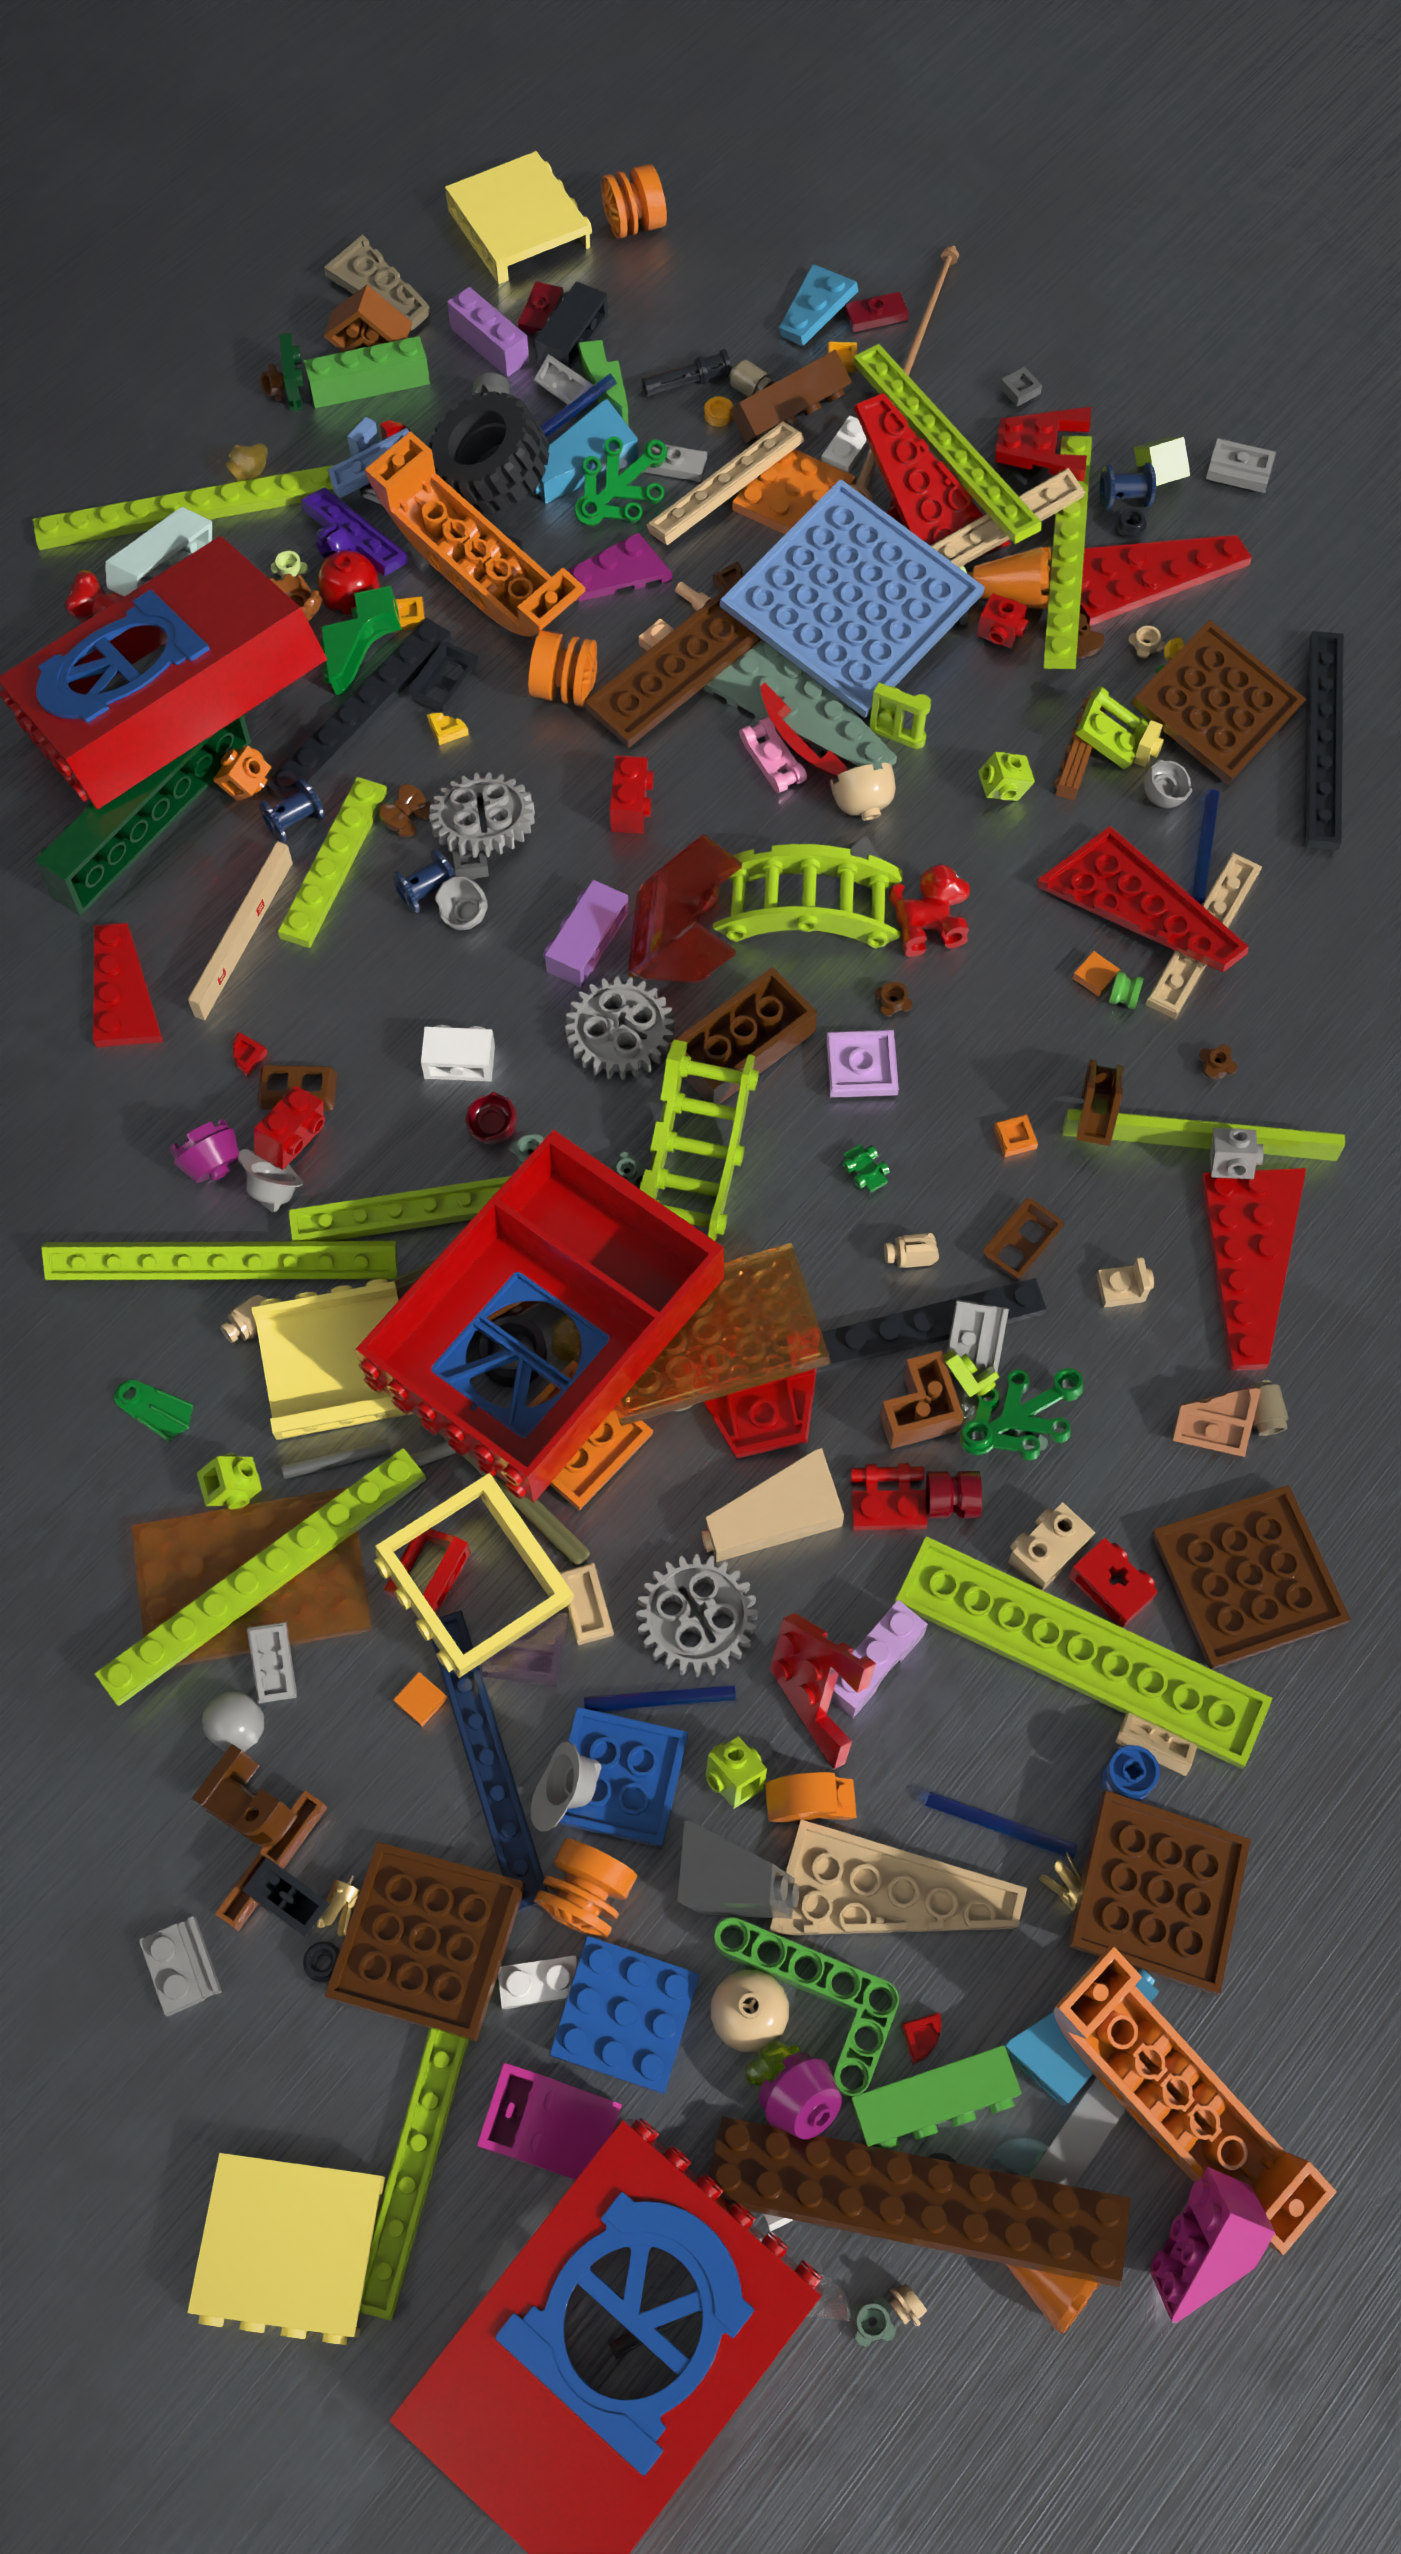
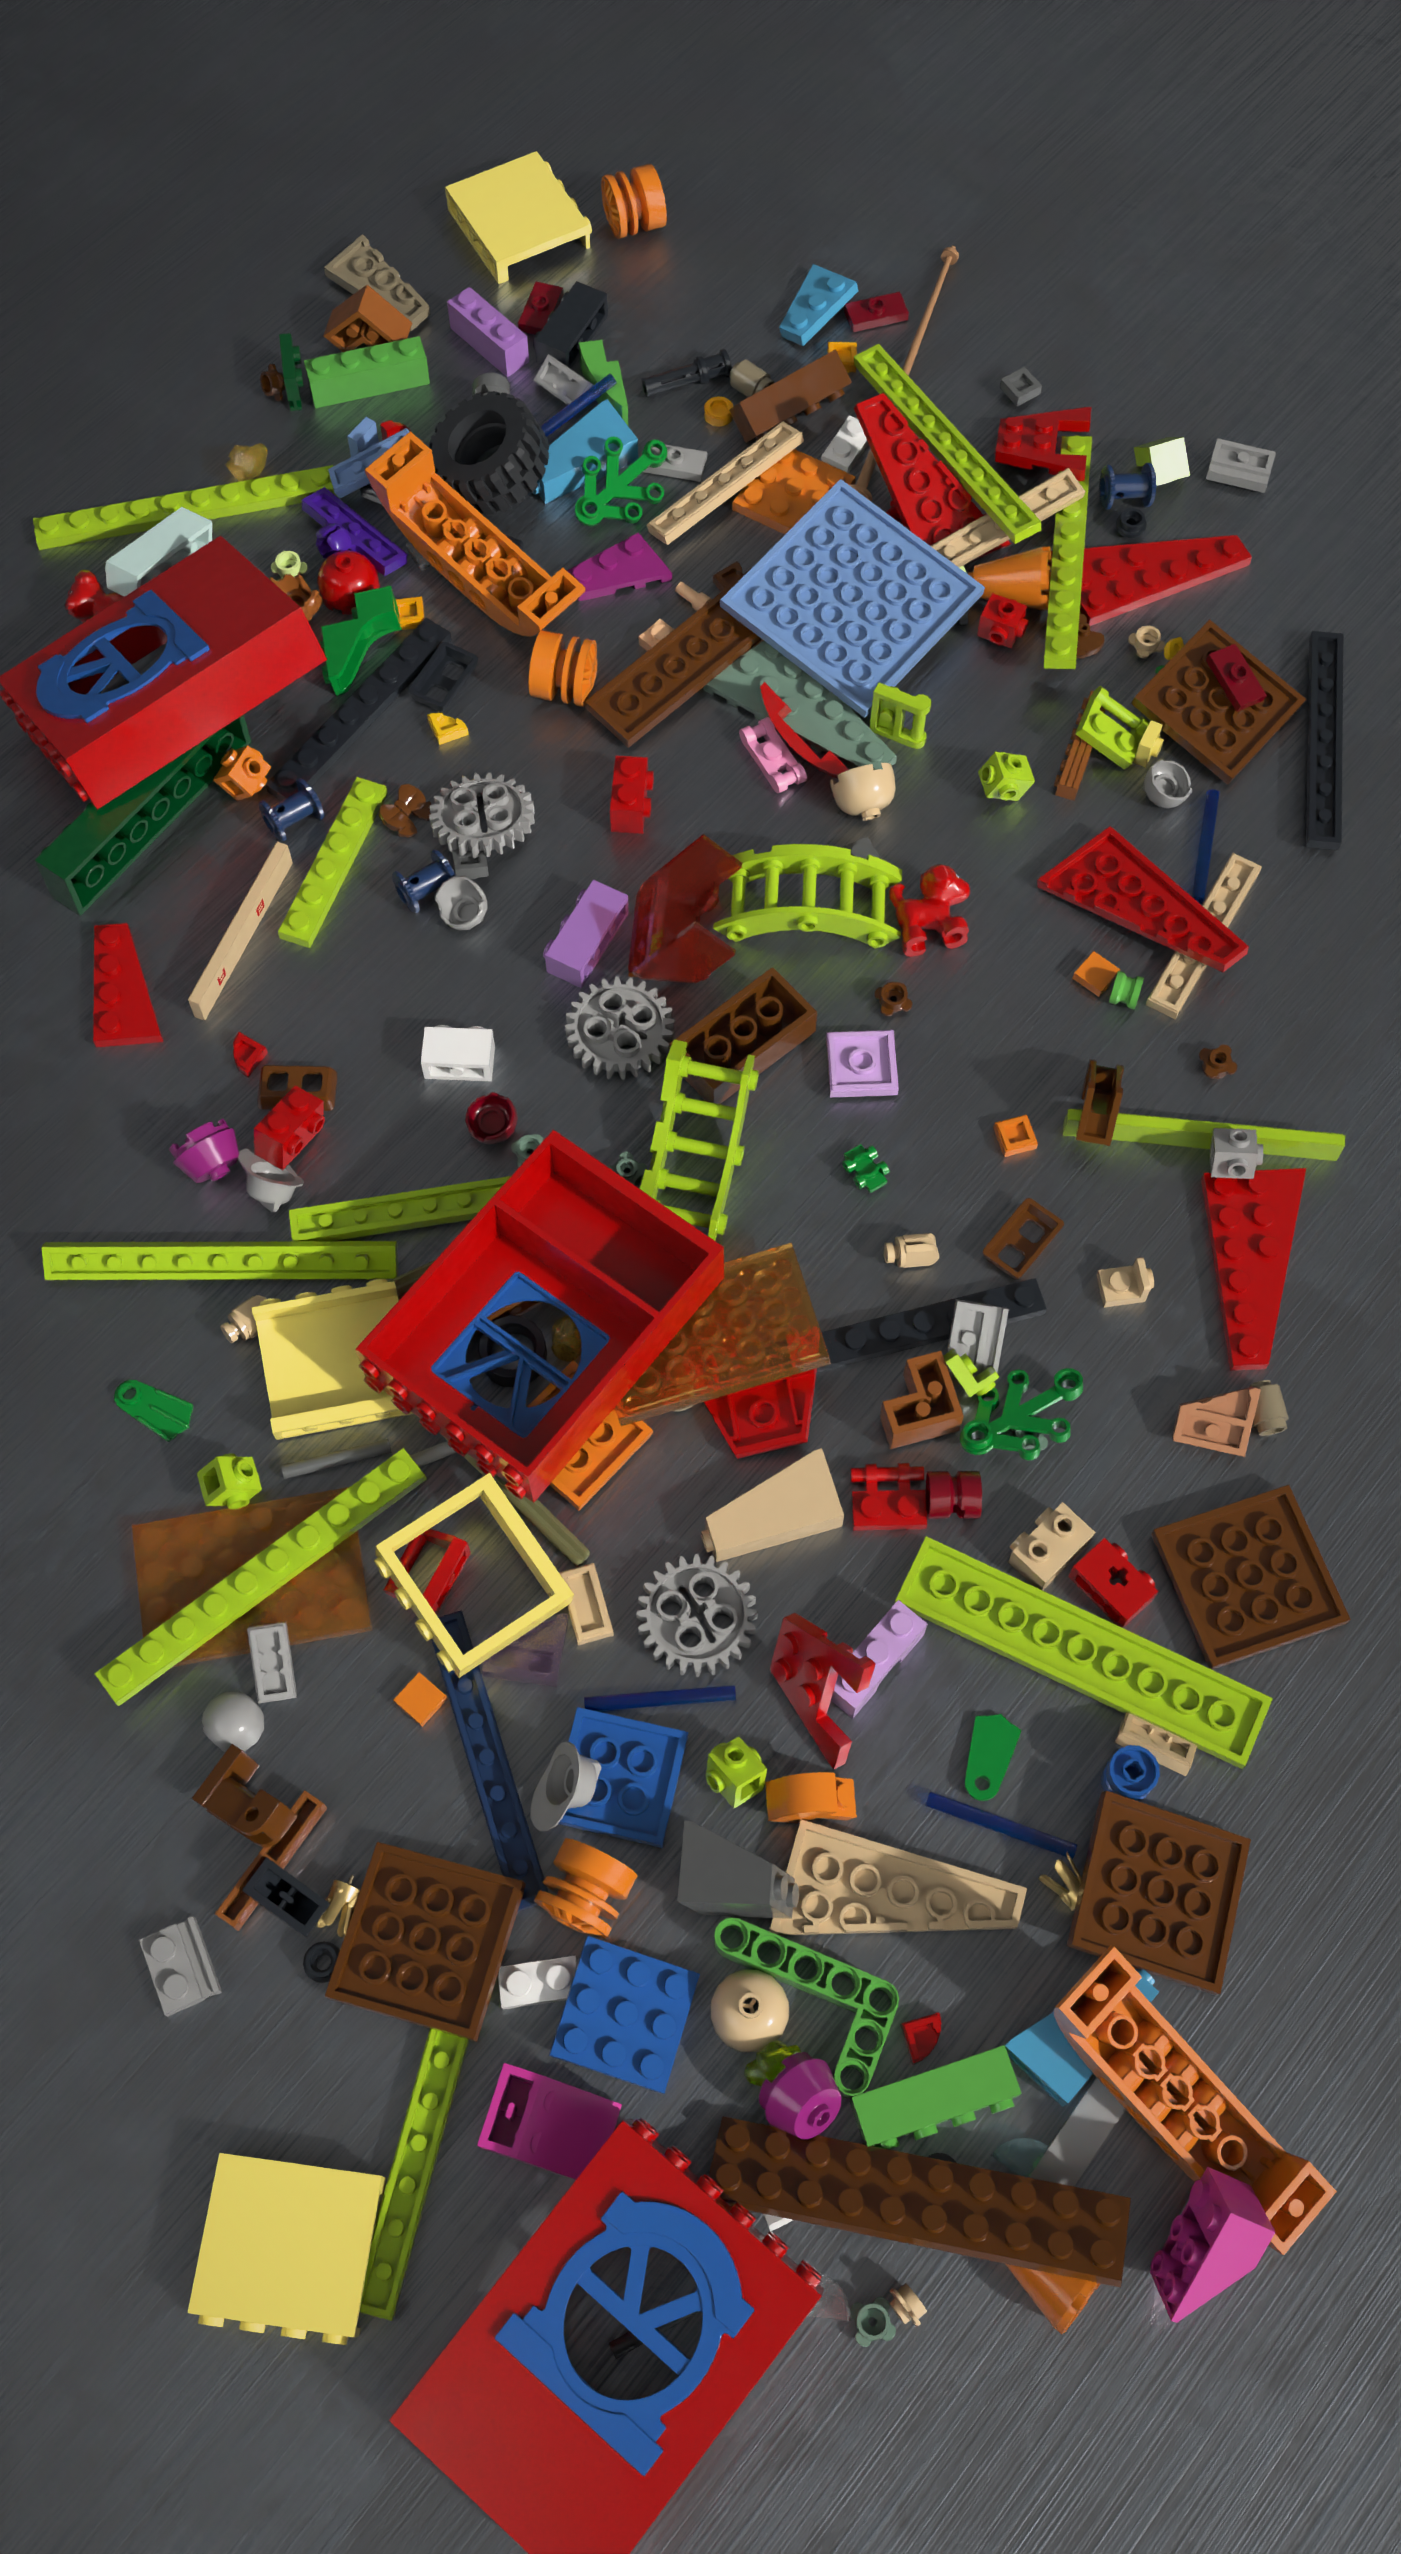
none -> green piece [965,1714,1021,1801]
none -> dark red plate [1206,644,1267,712]

